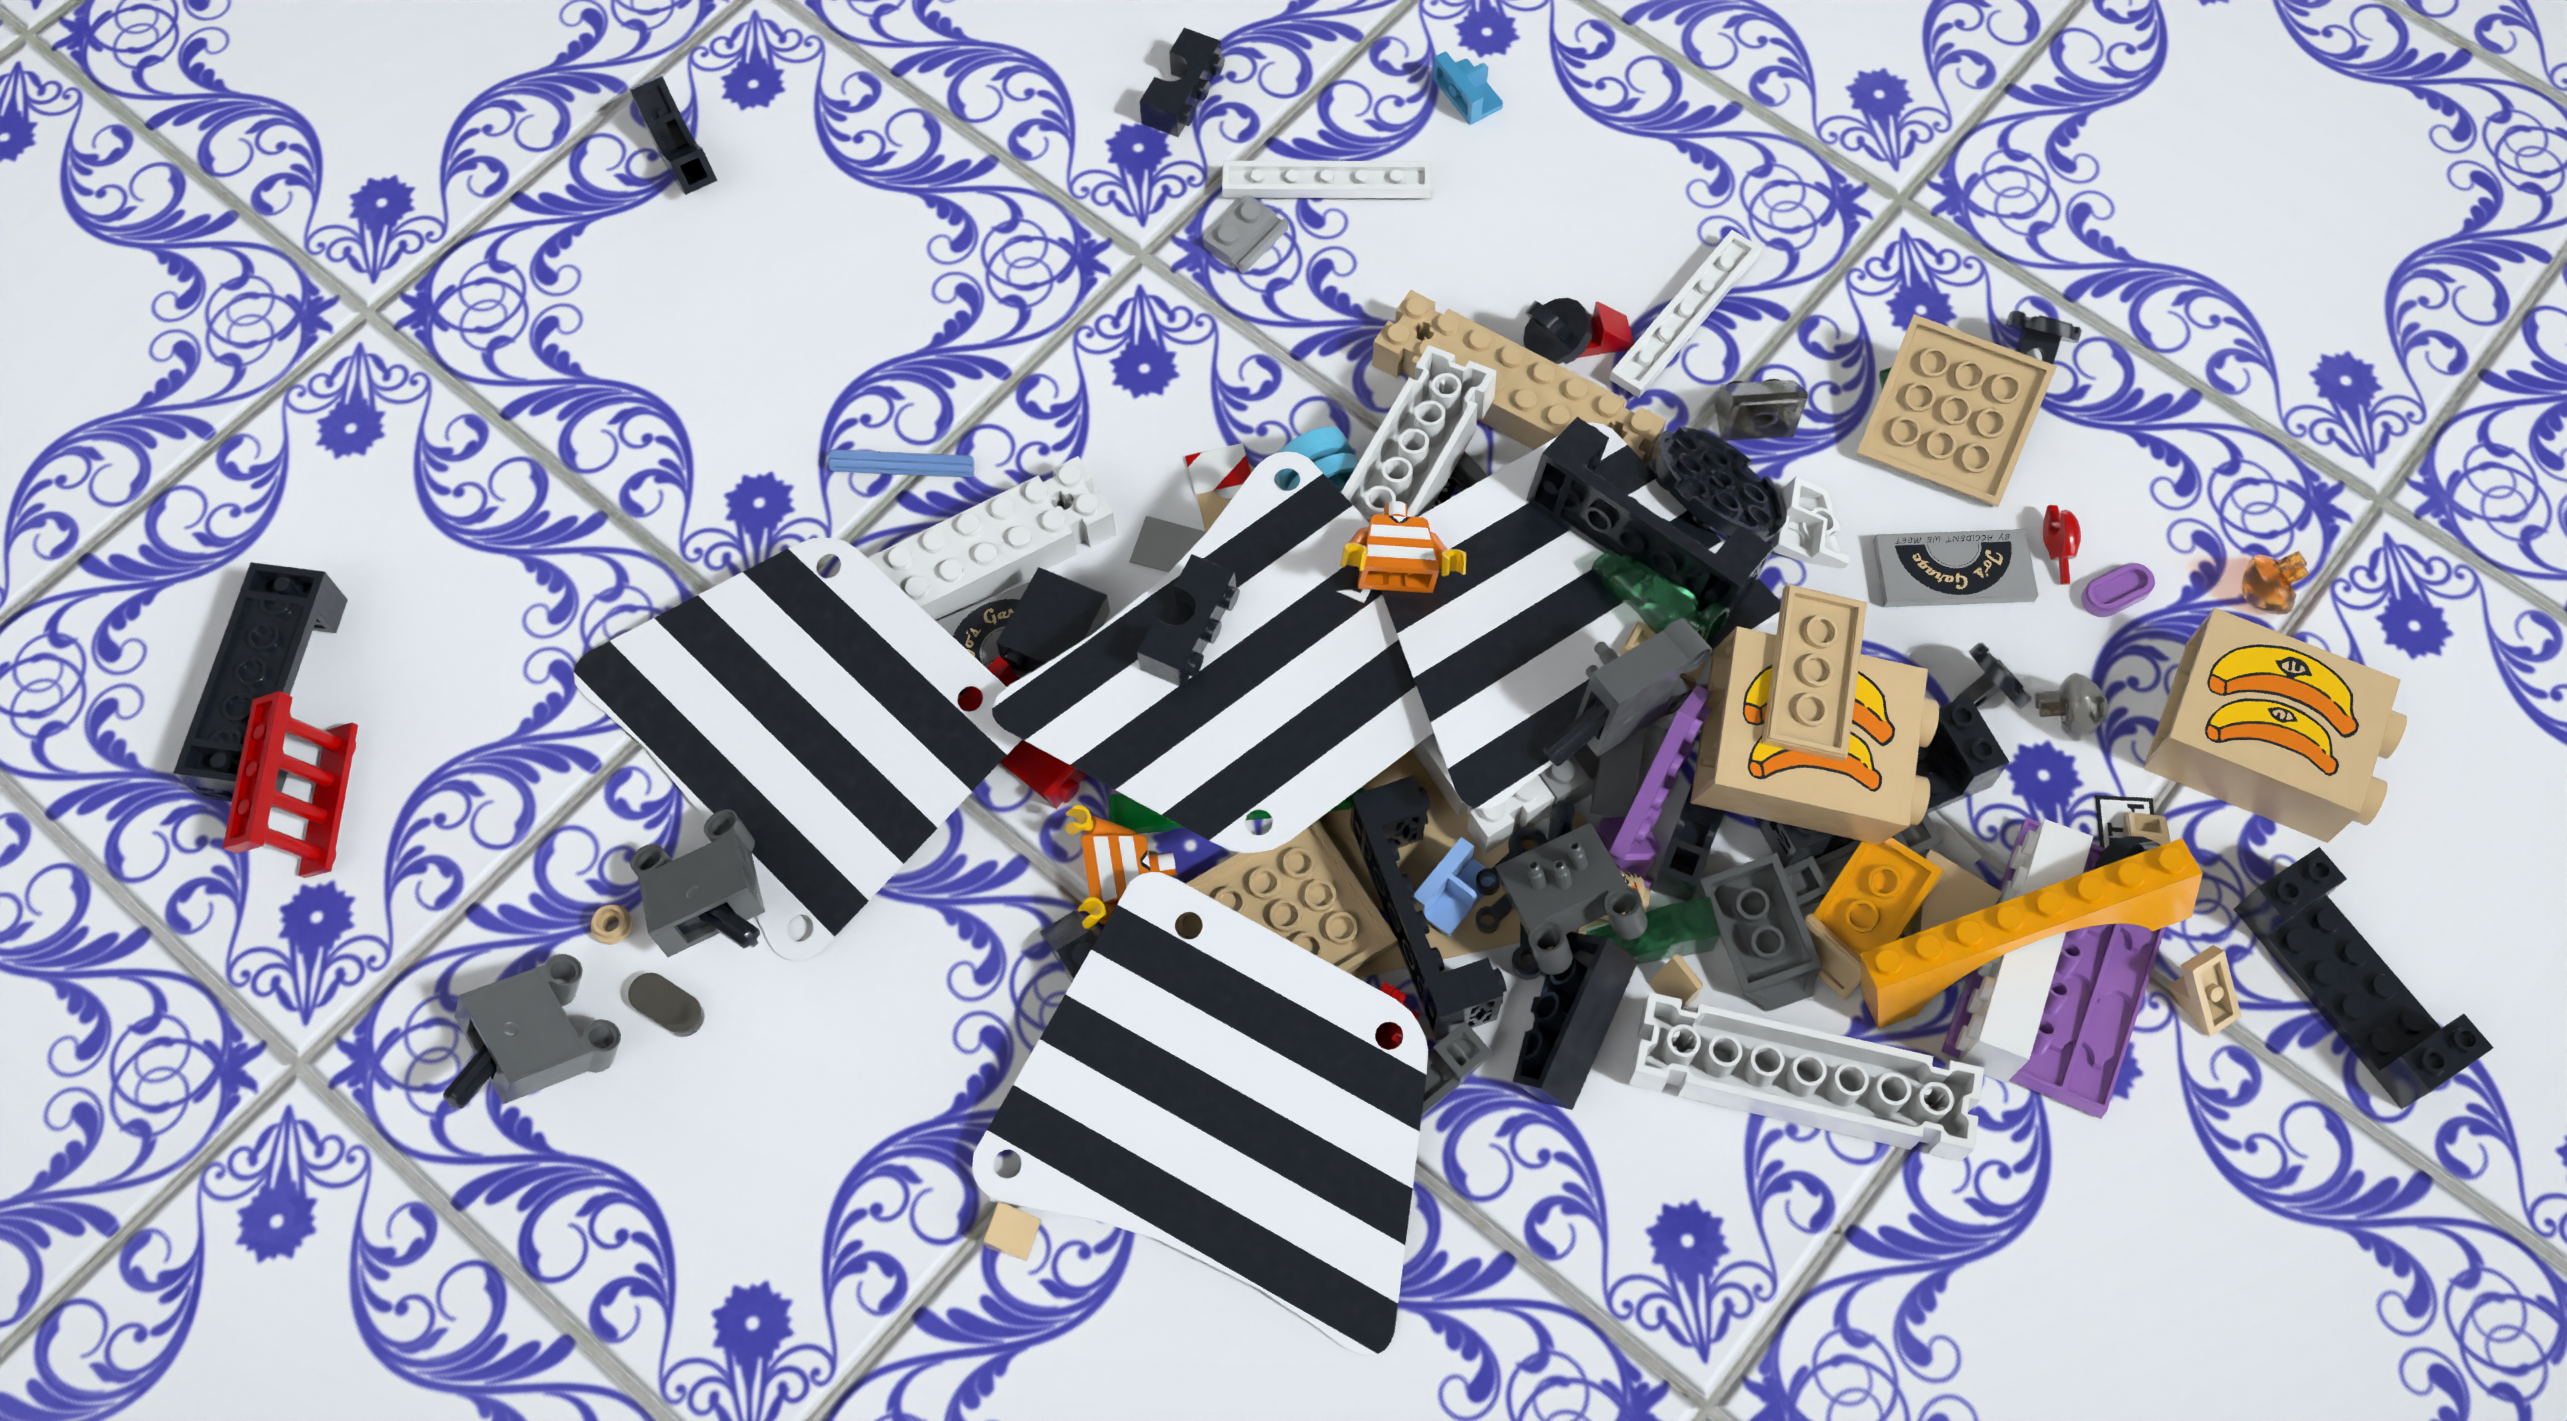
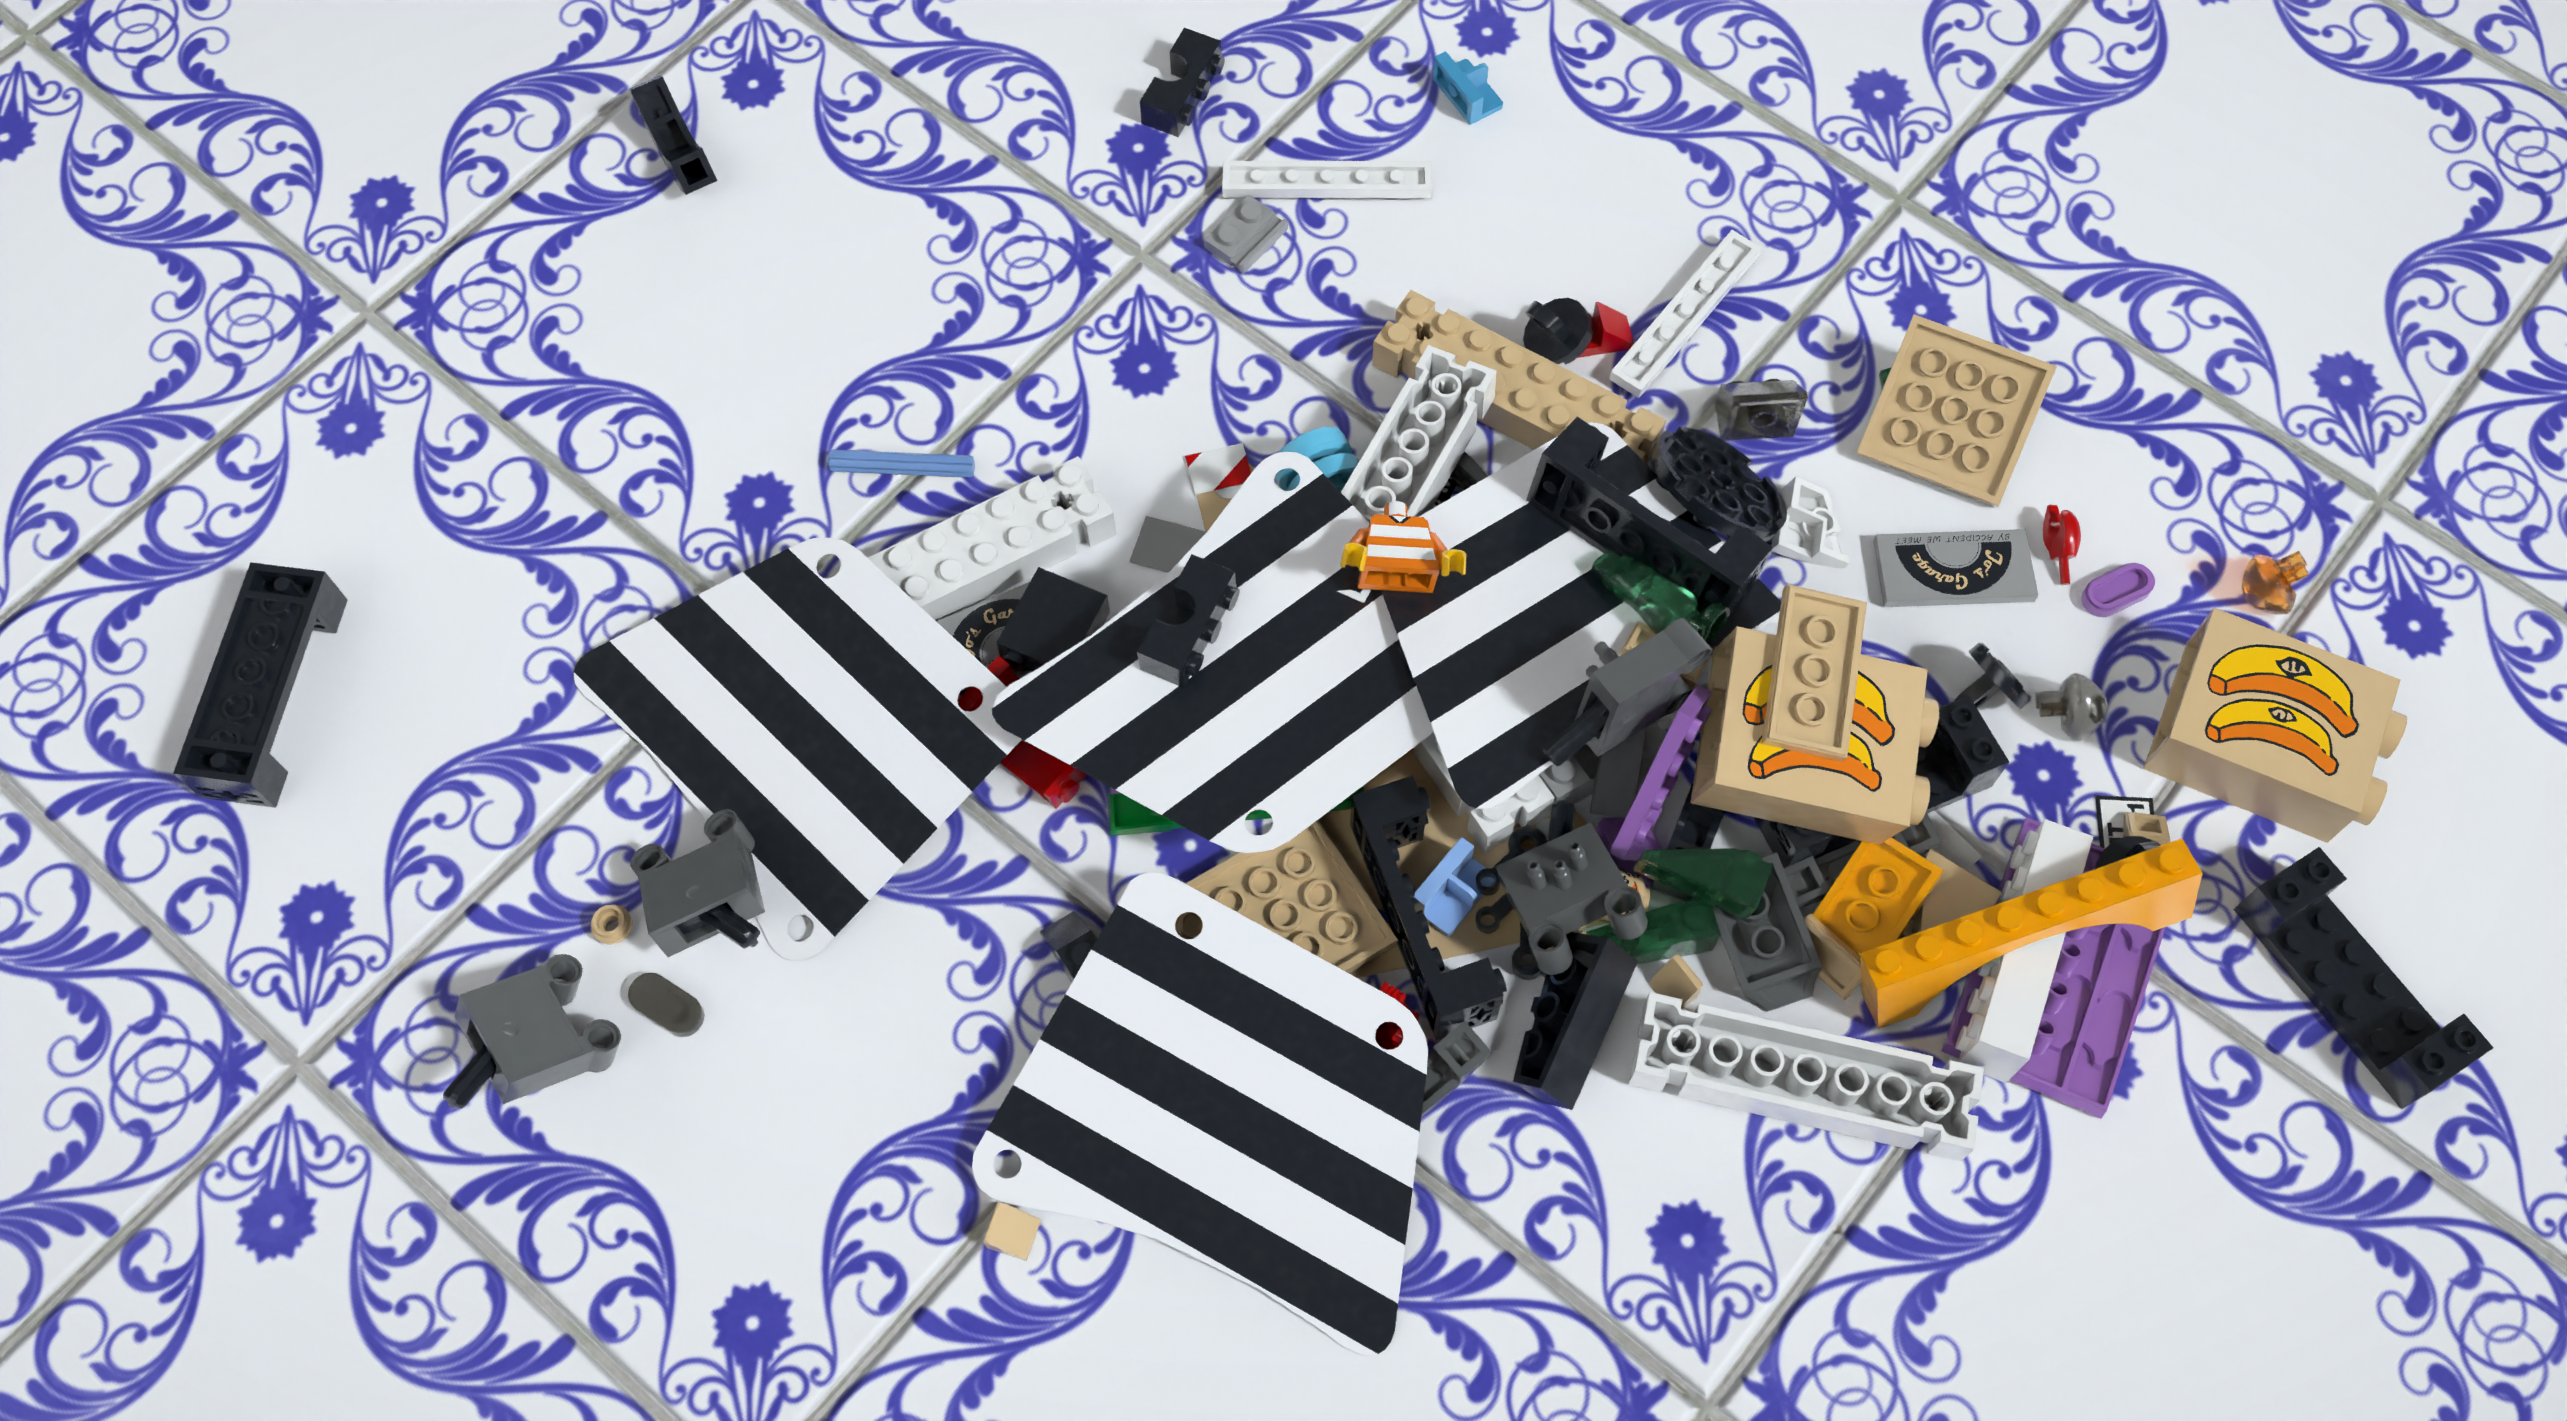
red fence [222,691,358,878] -> none
torso [1065,805,1177,929] -> none
black tile [2006,311,2082,364] -> none
tan slope [2168,945,2242,1037] -> none
none -> clear green slope [1632,848,1773,920]

